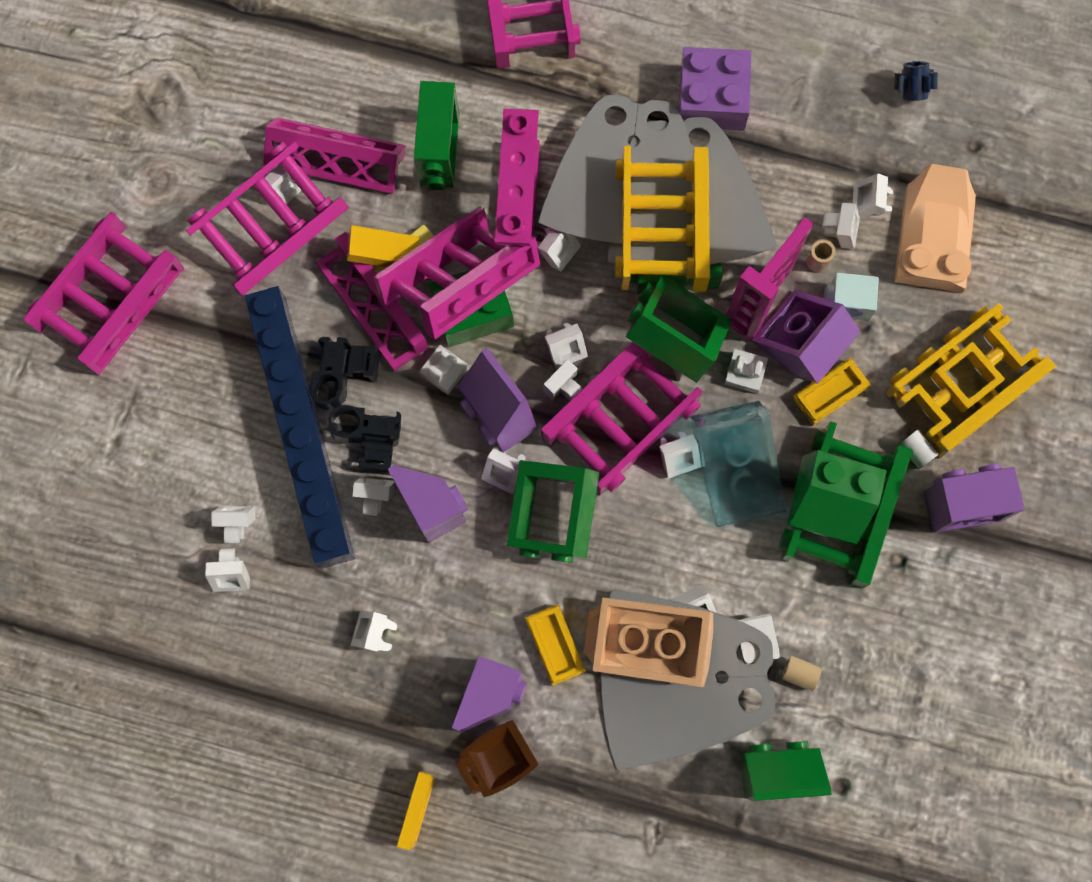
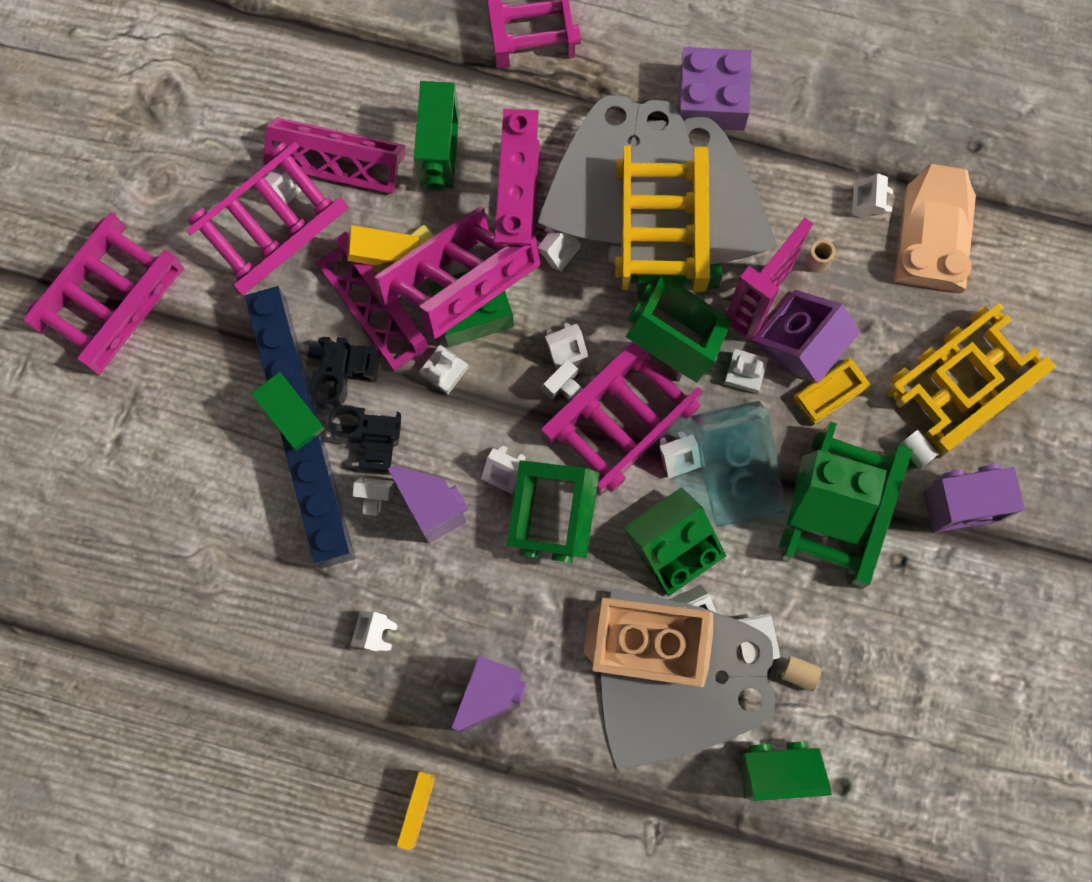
white tile [205,548,250,592] -> none
white tile [211,506,256,543] -> none
reddish brown piece [455,720,539,798] -> none
medium lavender slope [459,348,538,452] -> none
yellow tile [525,604,586,686] -> none
white tile [822,203,860,249] -> none
light aqua brick [824,273,879,321] -> none
dark blue gear [894,61,938,101] -> none
none -> green tile [251,372,325,451]
none -> green slope [623,487,727,597]

